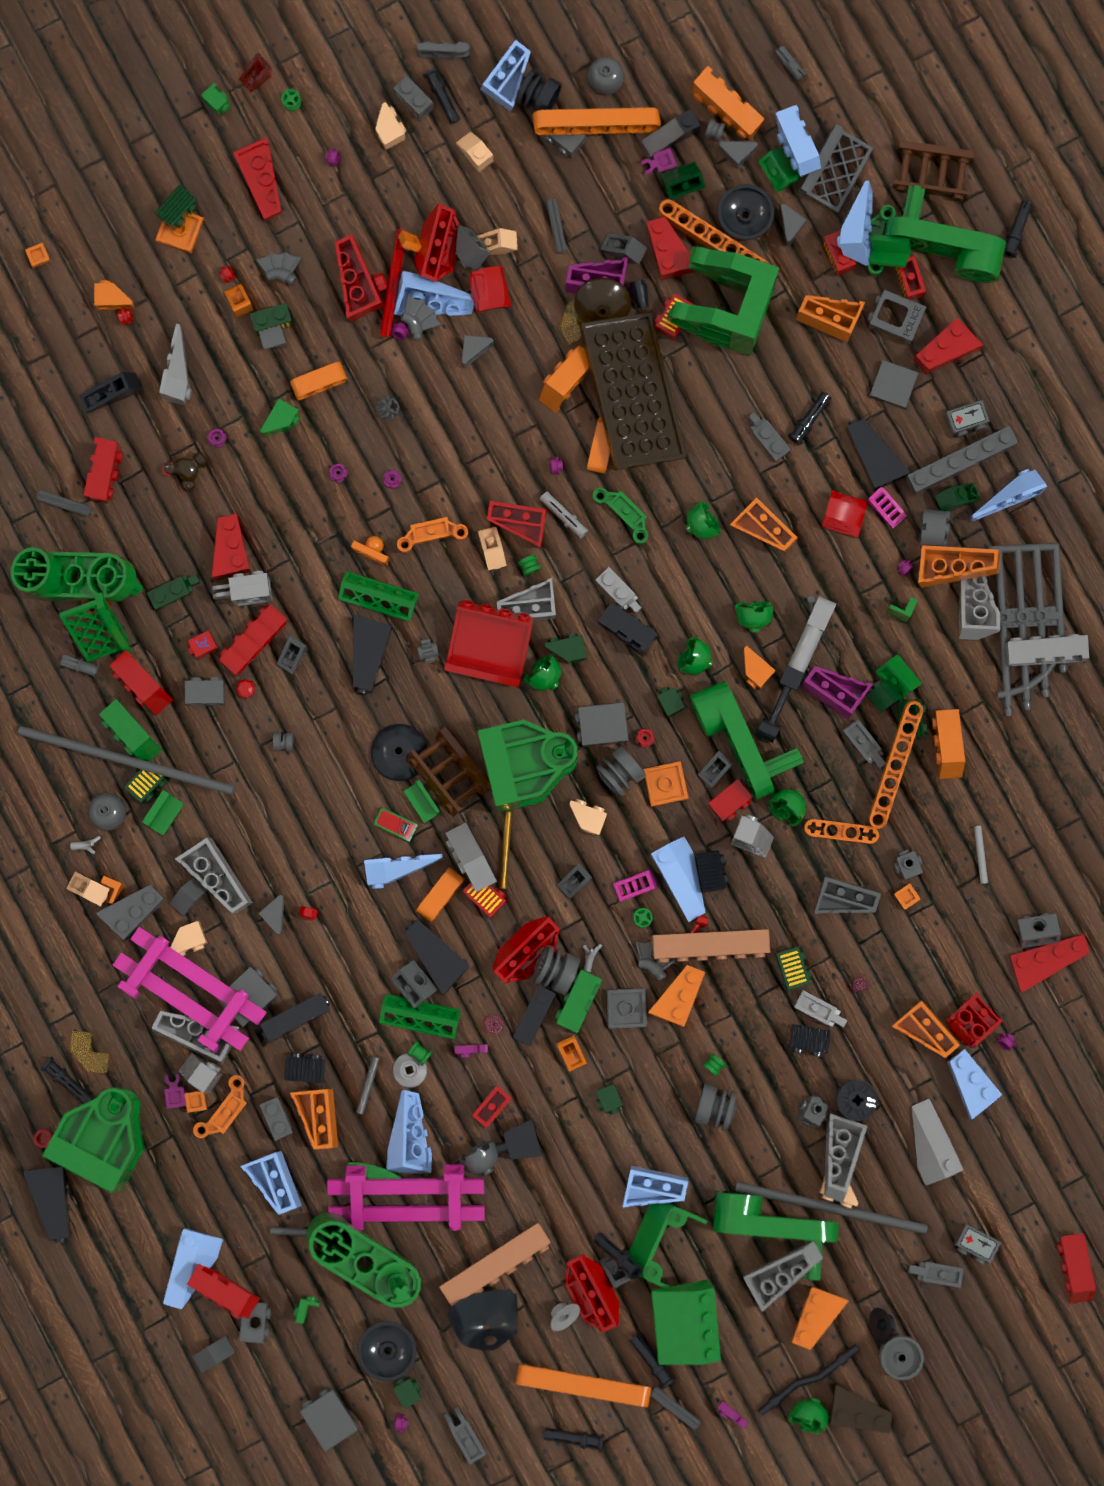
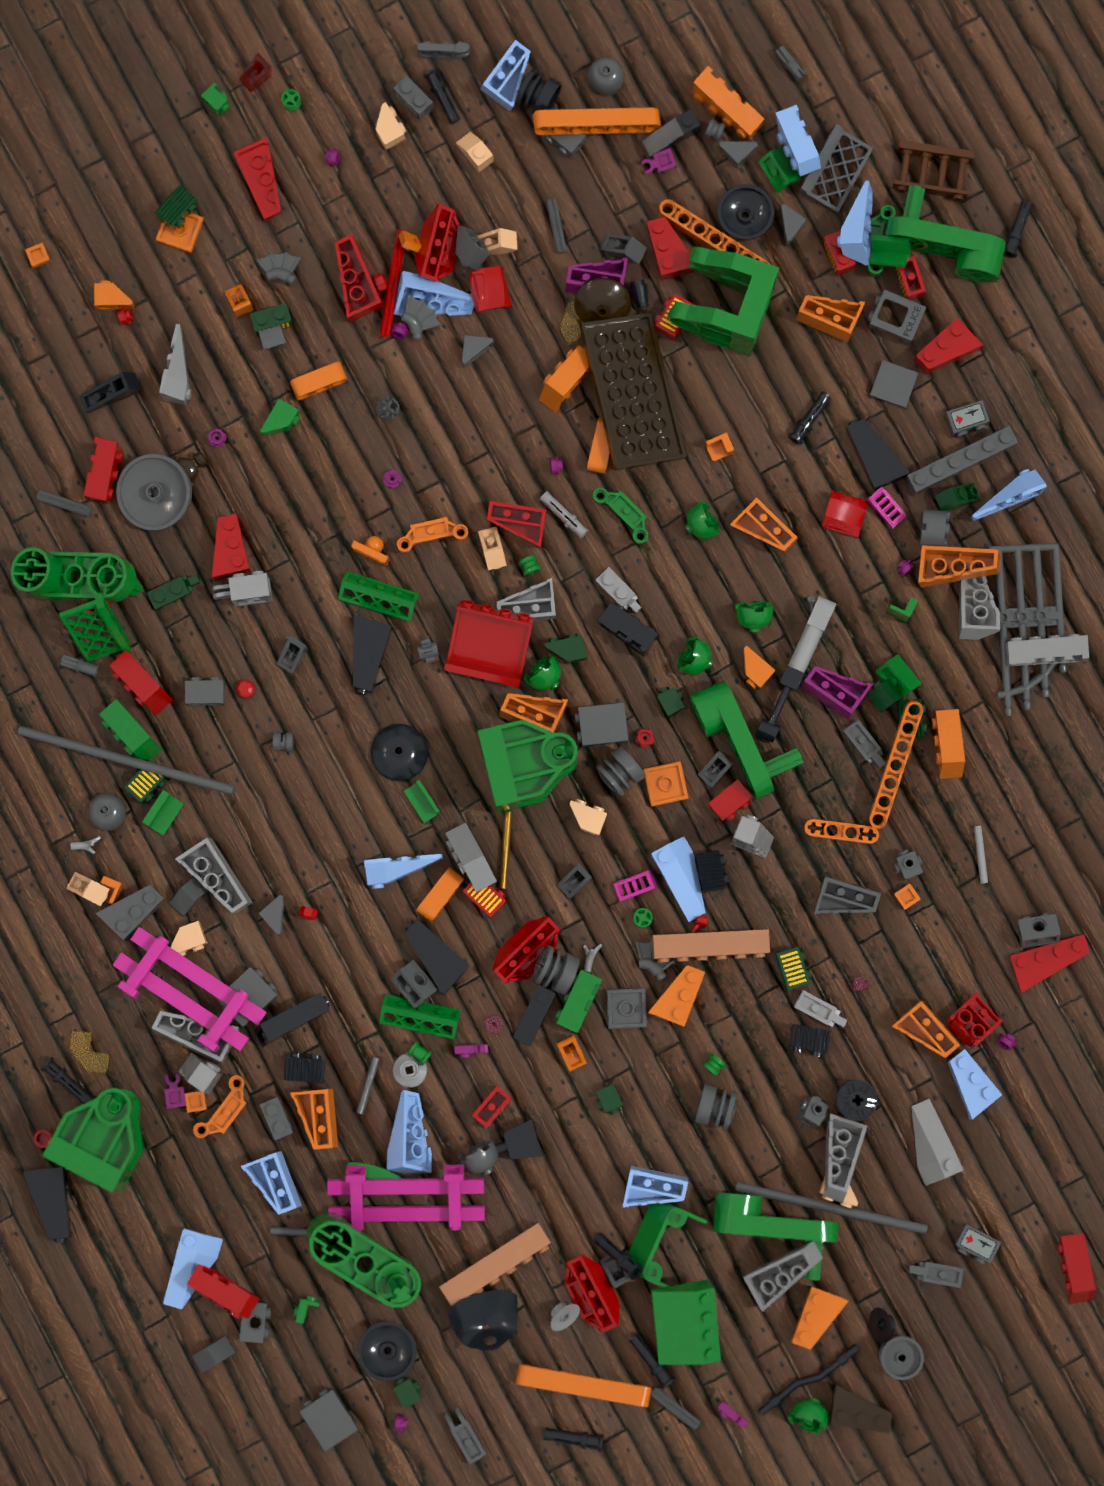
red brick [187,630,219,660] -> none
red plate [219,265,236,283] -> none
red brick [219,604,289,677] -> none
magenta plate [329,463,348,482] -> none
slope [373,807,418,842] -> none
reddish brown fence [406,727,491,818] -> none
dark green brick [660,162,706,200] -> none
dark grey hinge [748,412,791,462] -> none
green cylinder [768,789,807,827] -> none
none -> dark grey dish [116,454,192,530]
none -> orange wedge [499,693,568,733]
none -> orange panel [705,432,734,462]

